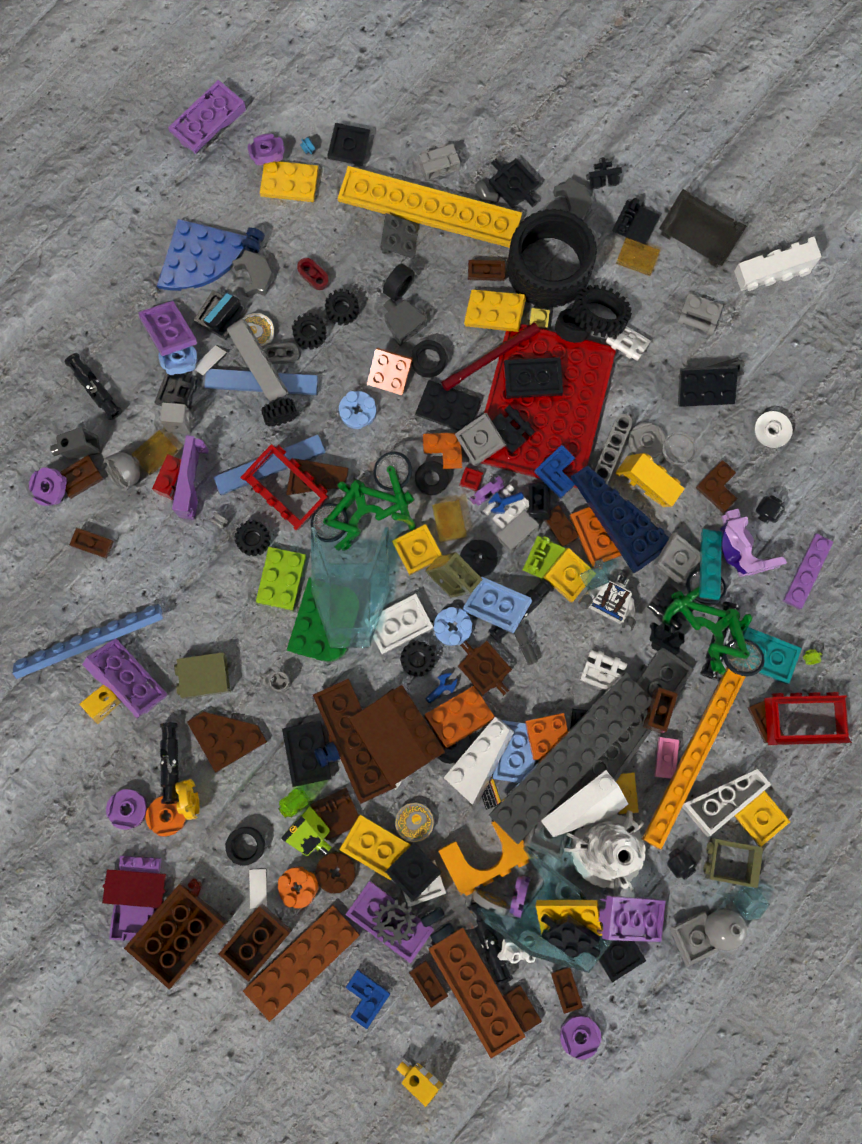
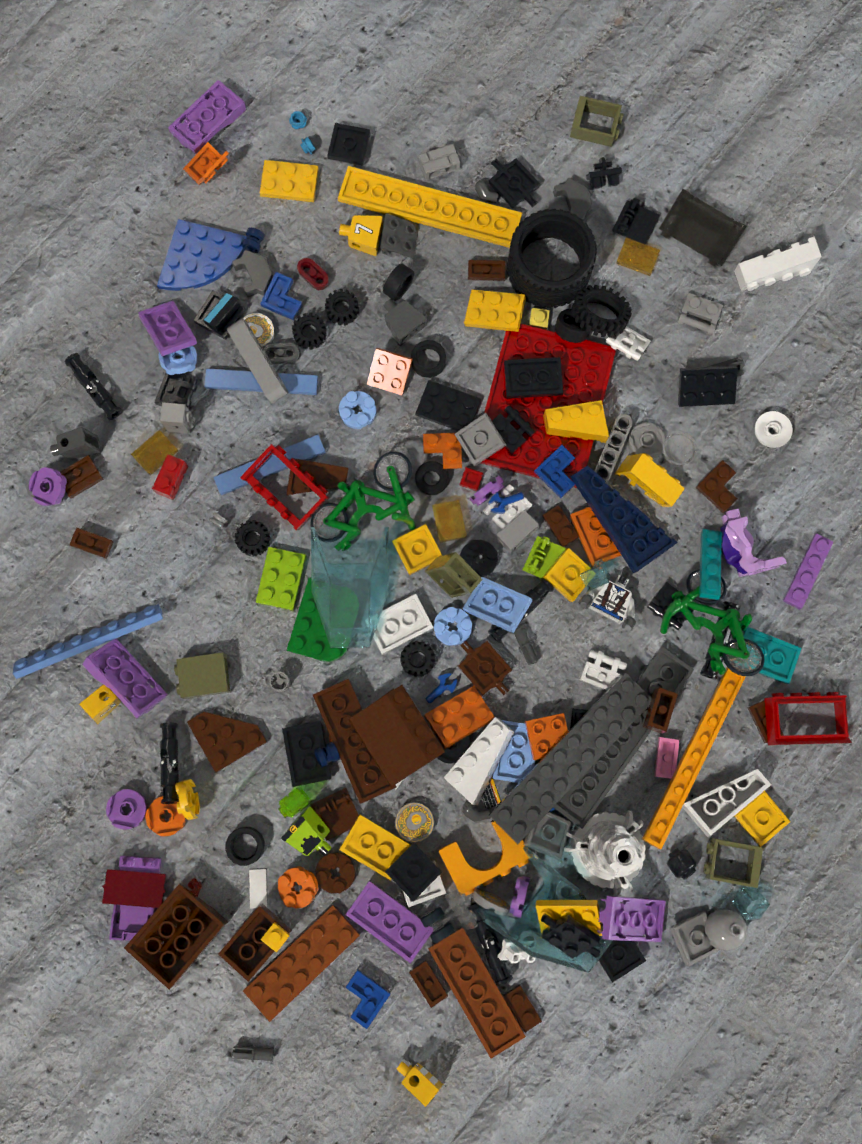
light grey cylinder [103,452,140,491] -> none
medium lavender piece [172,435,209,520] -> none
white sticker [195,345,227,375] -> none
medium lavender plate [248,134,285,166] -> none
black tyre [261,398,298,427] -> none
dark grey gear [372,899,416,945] -> none
dark red piece [441,322,540,391] -> none
black slope [529,482,551,520] -> none
white wedge [541,770,628,837] -> none
reddish brown plate [550,966,583,1014] -> none
medium lavender plate [560,1015,601,1060] -> none
yellow plate [616,773,639,814] -> none
black hips [649,622,685,655] -> none
light grey plate [654,533,700,586] -> none
black head [756,495,785,524] -> none
lime plate [803,649,822,665] -> none
none -> orange bracket [183,142,229,185]
none -> dark grey axle [232,1045,274,1062]
none -> blue plate [260,272,302,320]
none -> yellow plate [261,922,290,953]
none -> dark azure plate [289,111,307,129]
none -> yellow torso [339,215,383,256]
none -> dark grey arm [462,802,491,822]
none -> yellow wedge [543,400,609,443]
none -> olive window [570,96,624,147]

